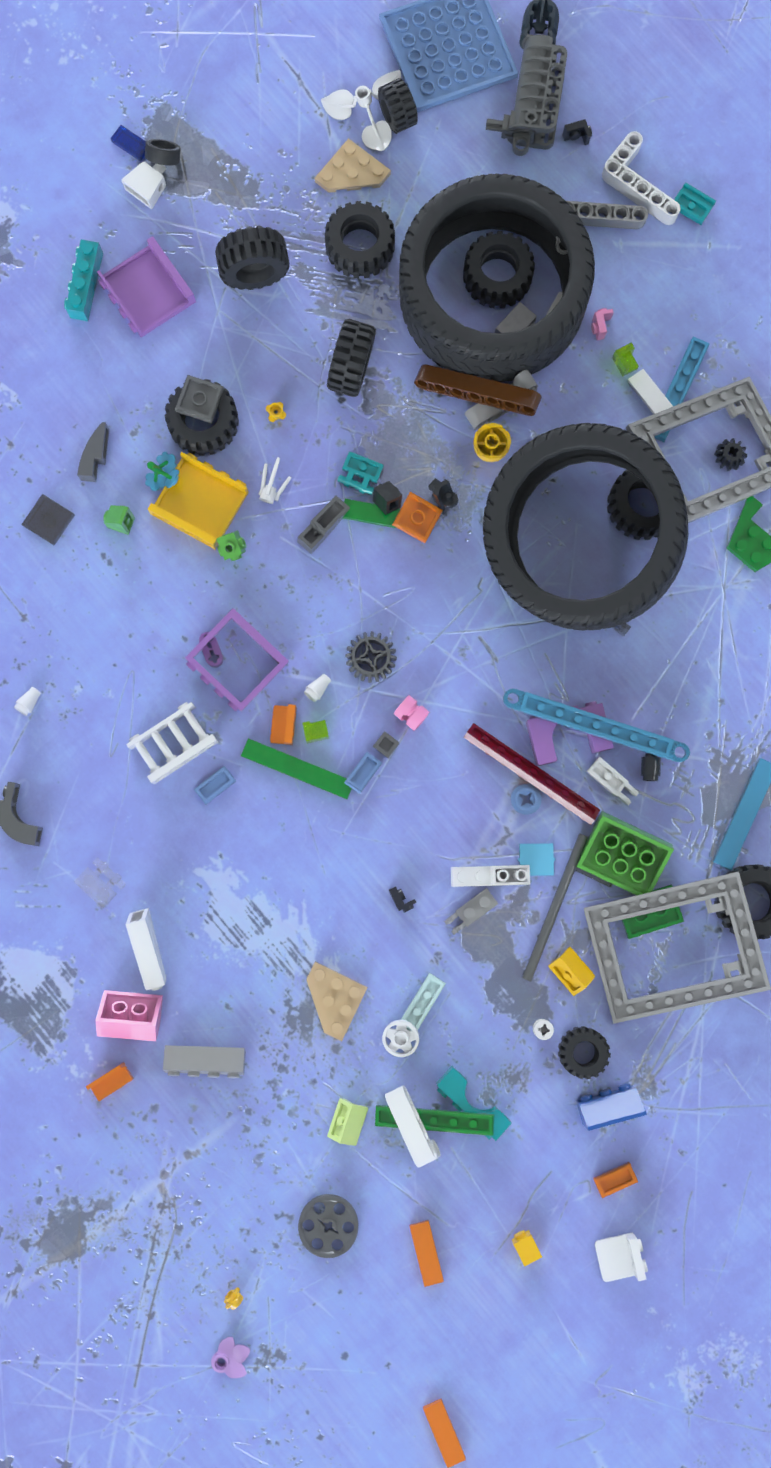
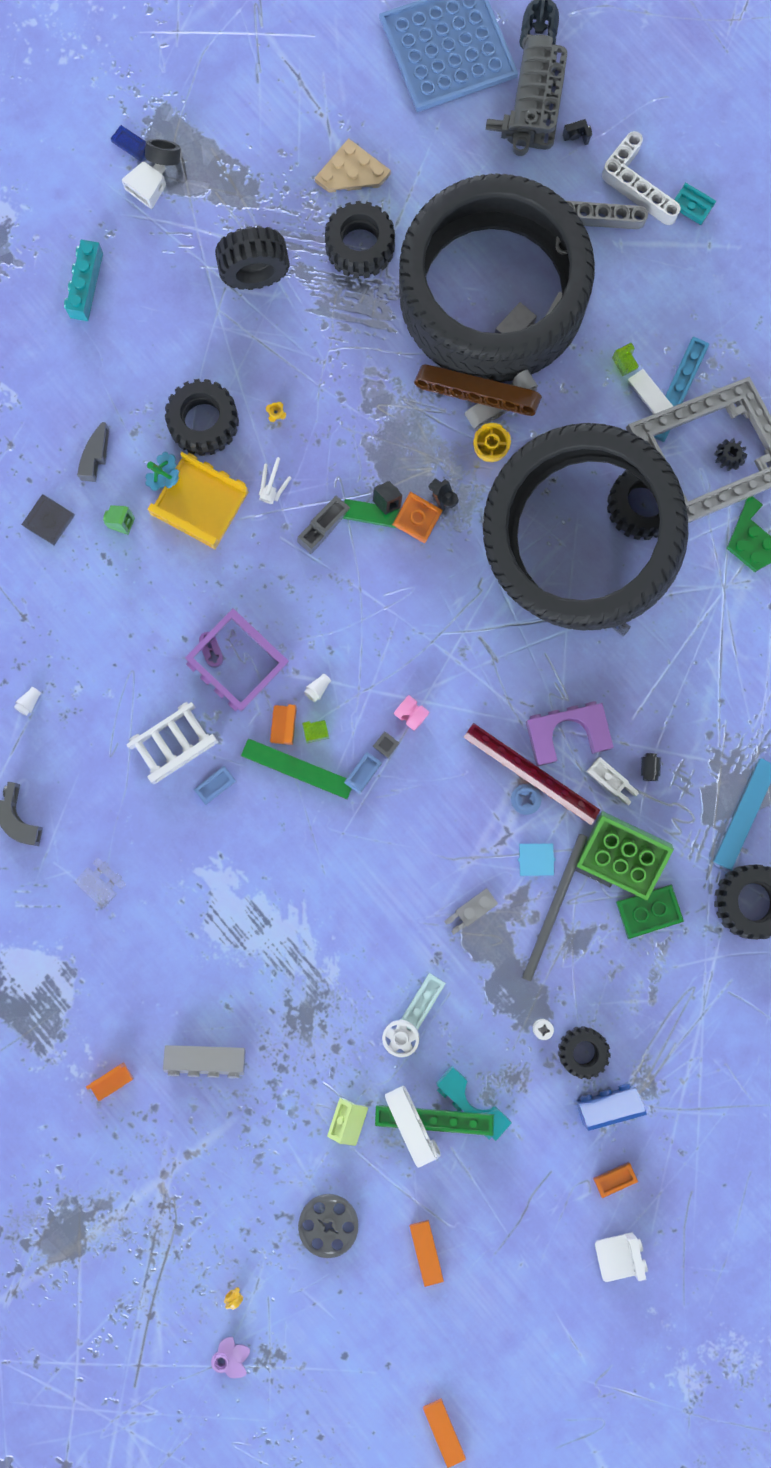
bright pink slope [95,990,163,1041] -> none
medium lavender panel [97,236,196,338] -> none
white slope [126,908,167,991] -> none
dark grey tile [175,375,224,423] -> none
bright green brick [217,530,246,561] -> none
tan plate [306,961,368,1041] -> none
white plant [321,70,401,151] -> none
black tyre [327,319,376,397] -> none
teal plate [337,451,384,495] -> none
dark grey gear [345,631,397,683] -> none
black tyre [378,78,418,134] -> none
black bracket [389,886,417,913] -> none
white slope [451,865,530,887] -> none
black tyre [463,231,535,309] -> none
dark azure plate [503,688,690,762] -> none
yellow brick [511,1230,542,1267] -> none
yellow panel [548,947,595,996] -> none
light grey plate [584,871,771,1024] -> none
bright pink bracket [591,308,614,340] -> none

